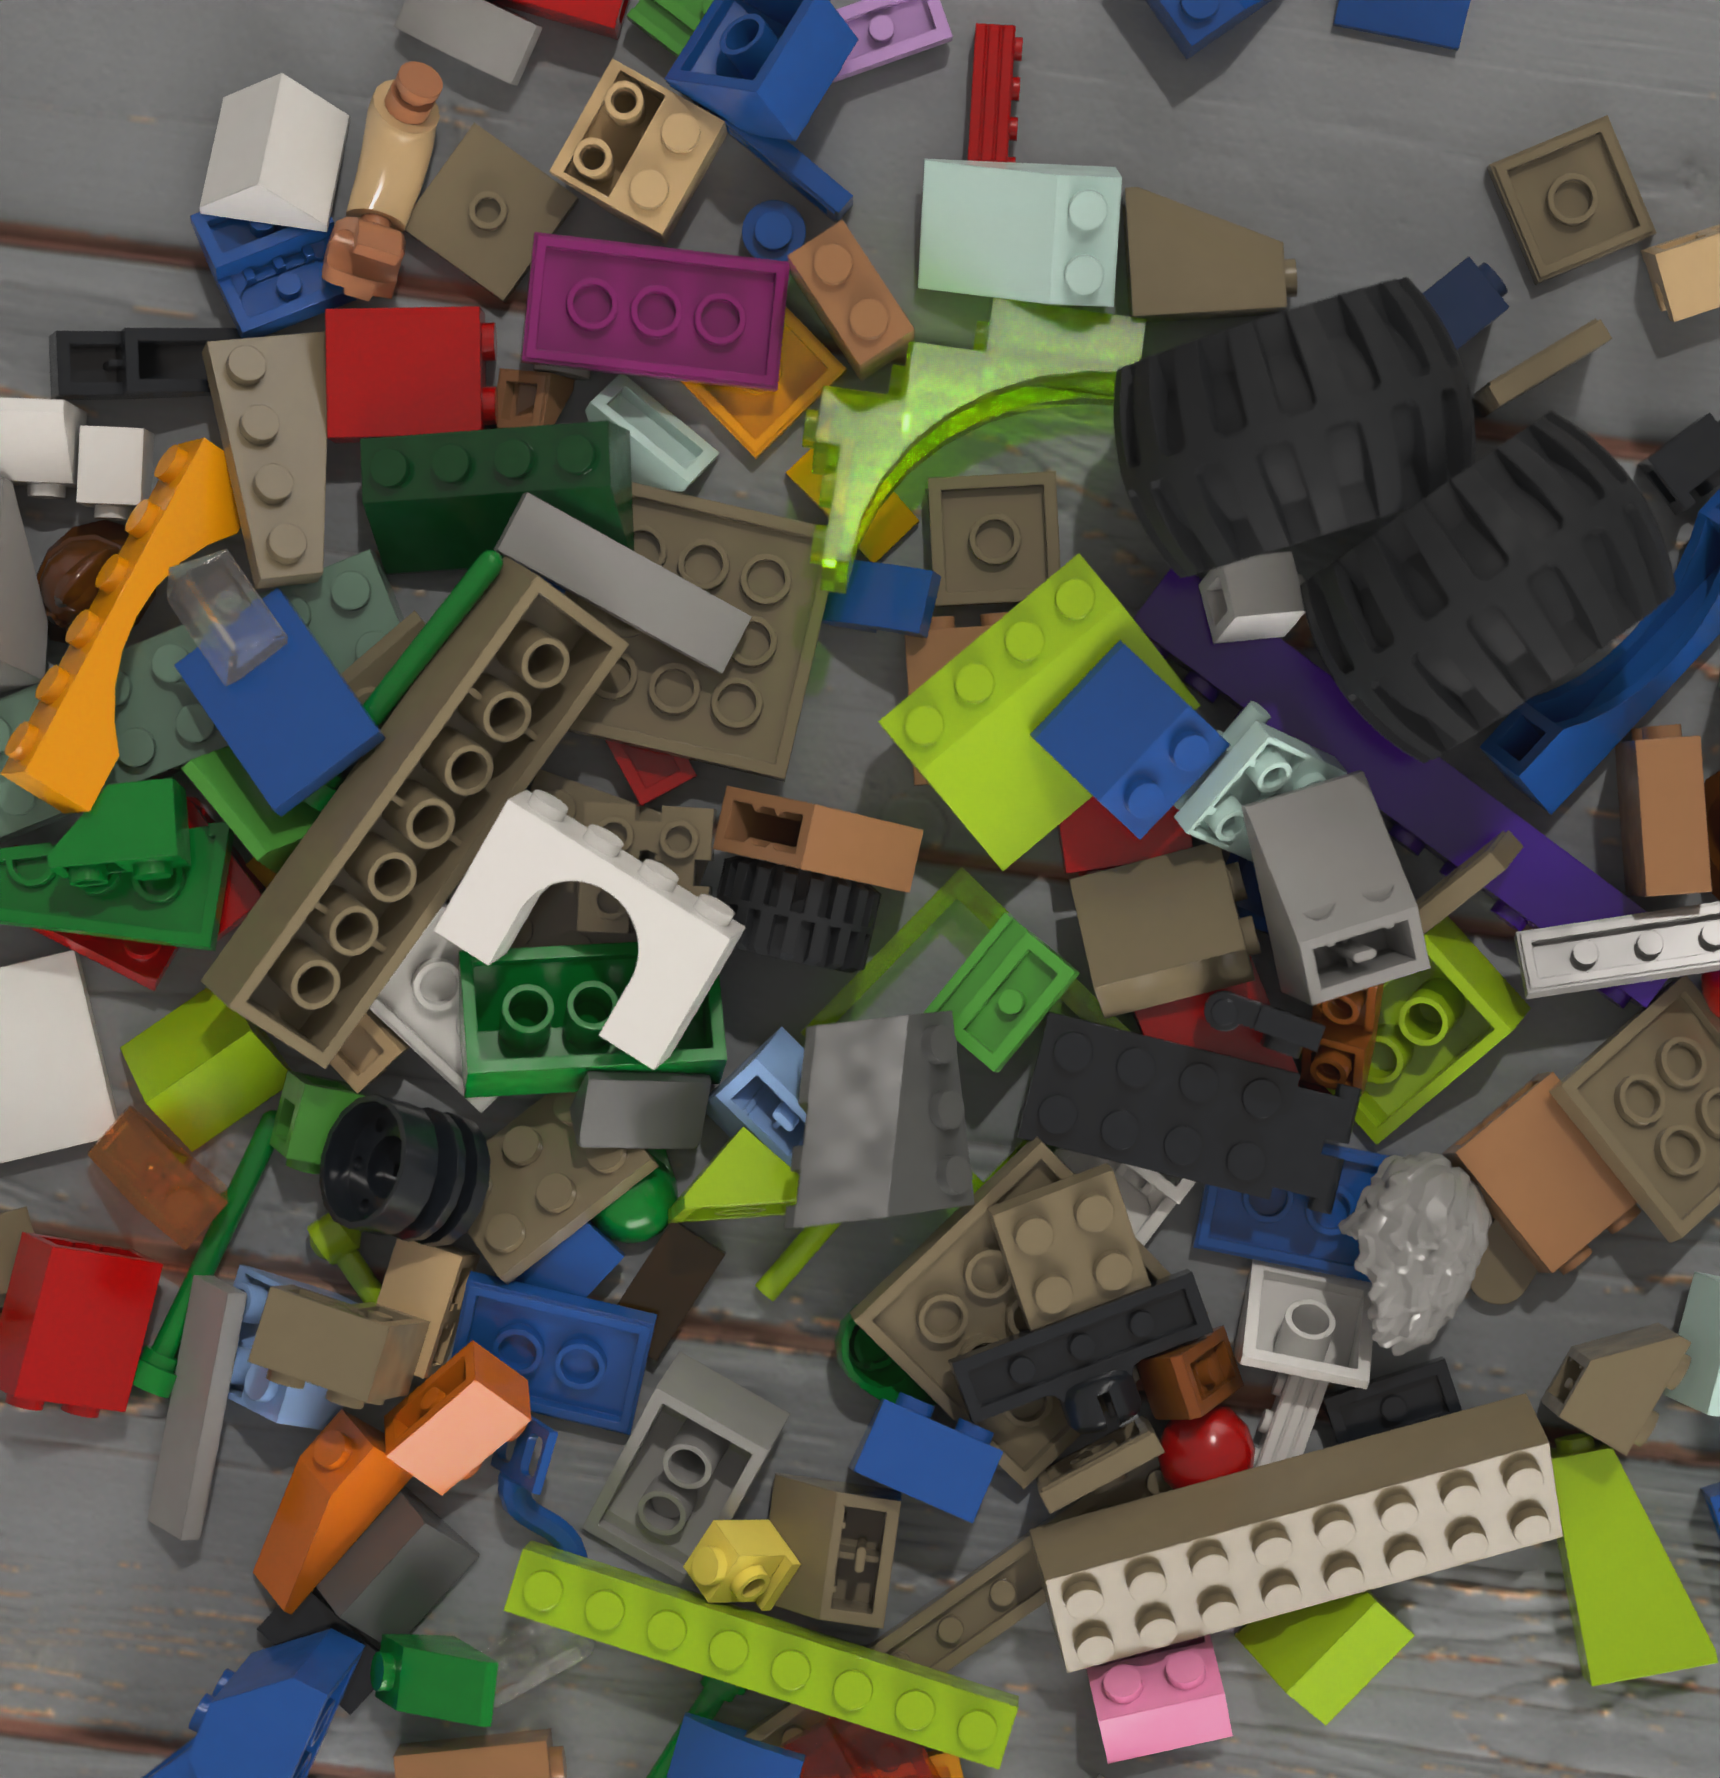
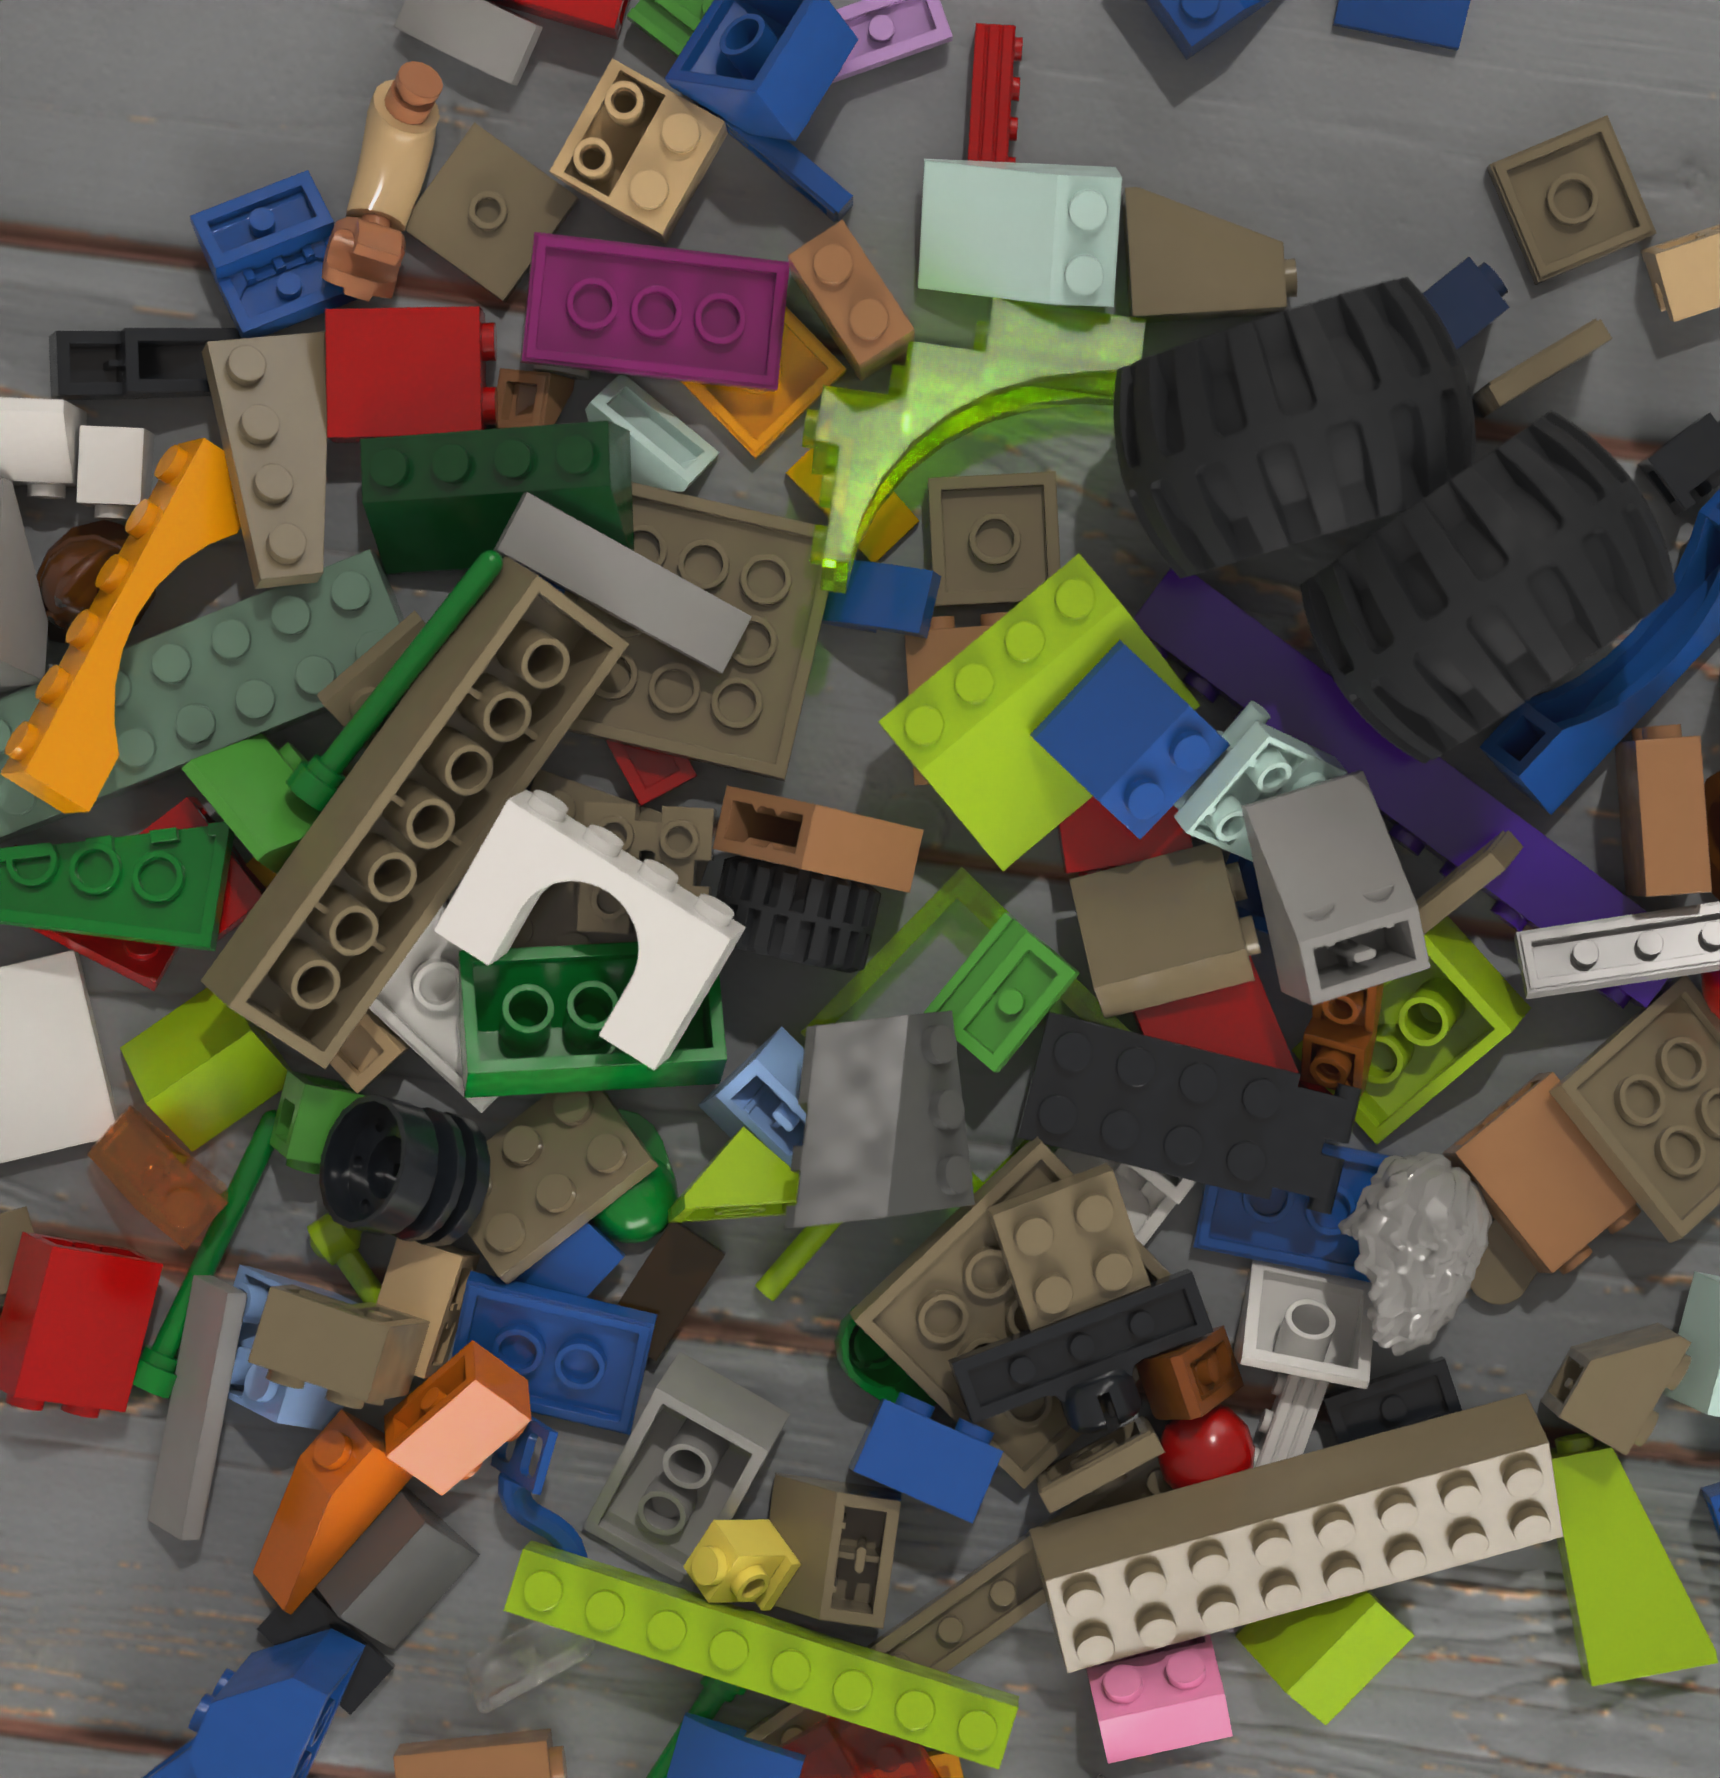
green slope [47,778,191,887] -> none
clear slope [167,549,288,686] -> none
blue tile [174,587,386,817] -> none
white slope [199,73,350,232] -> none
green slope [370,1634,499,1727] -> none
dark grey slope [569,1071,711,1150] -> none
blue plate [742,200,806,262] -> none
white brick [1199,551,1305,644] -> none
black plate [1204,990,1325,1059] -> none

